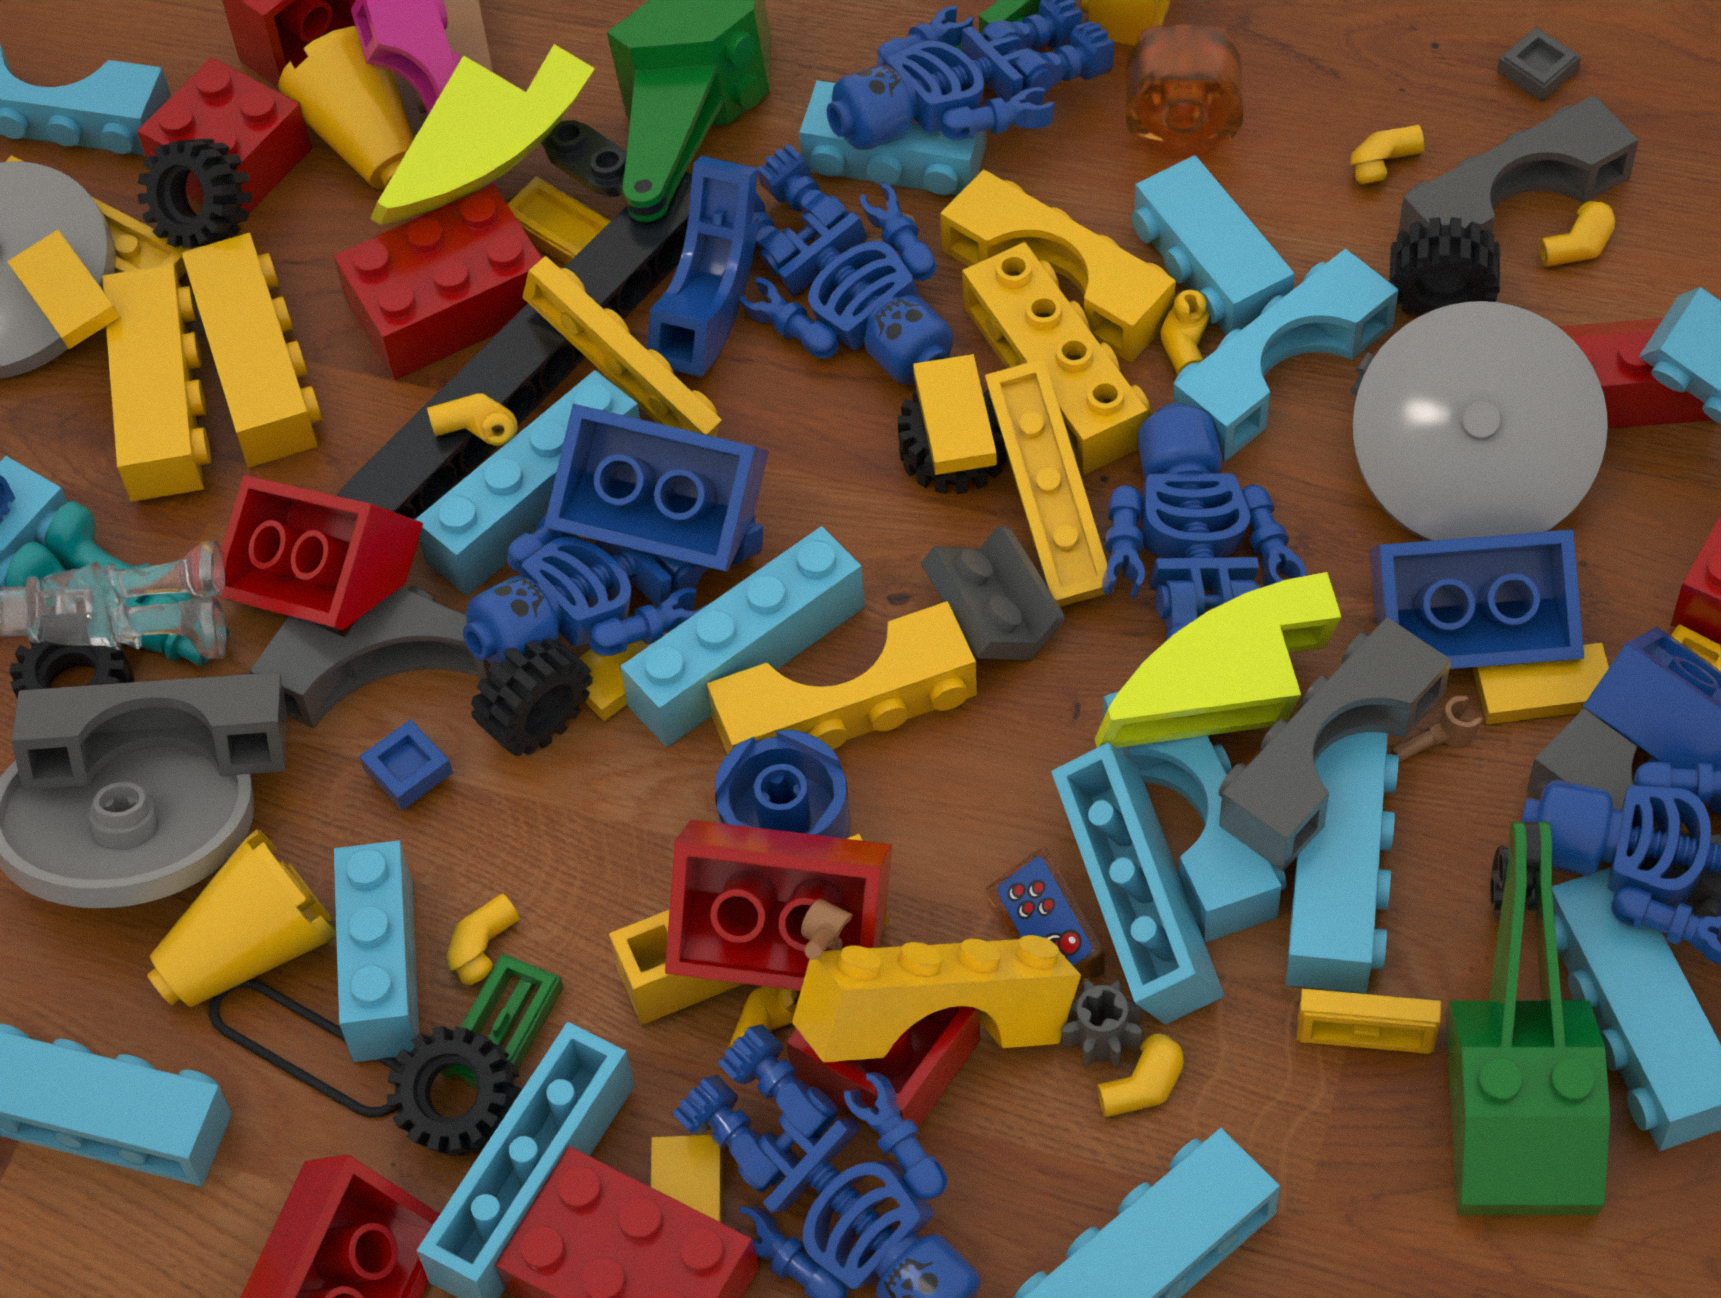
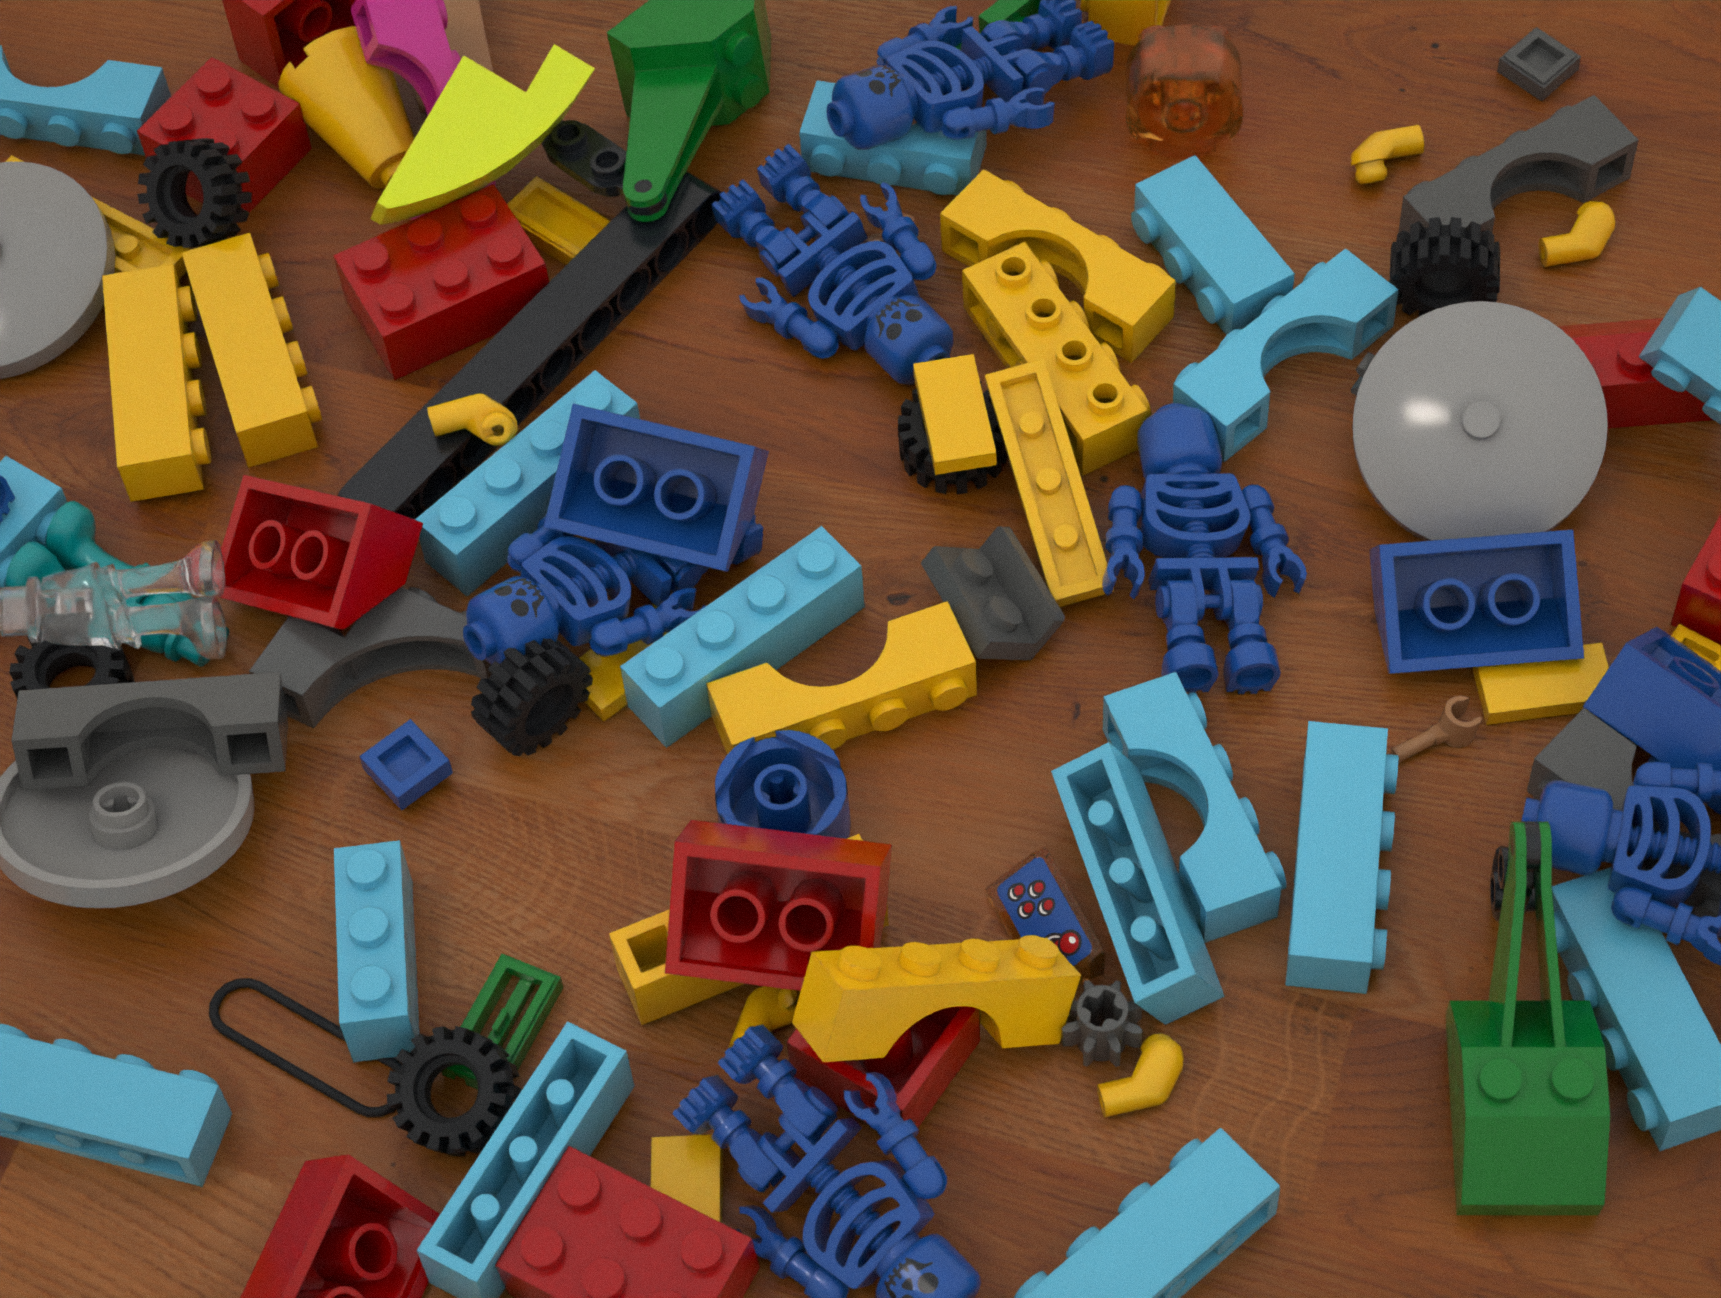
yellow tile [7,229,120,349] -> none
yellow cone [147,829,336,1008] -> none
yellow arm [446,893,520,986] -> none
yellow plate [522,256,722,437] -> none
blue arch [647,156,760,377] -> none
medium nougat hand [801,899,853,959] -> none
neon yellow slope [1095,572,1341,748] -> none
yellow arm [1160,290,1210,375] -> none
dark grey arch [1218,617,1451,871] -> none
yellow tile [1296,989,1441,1054] -> none

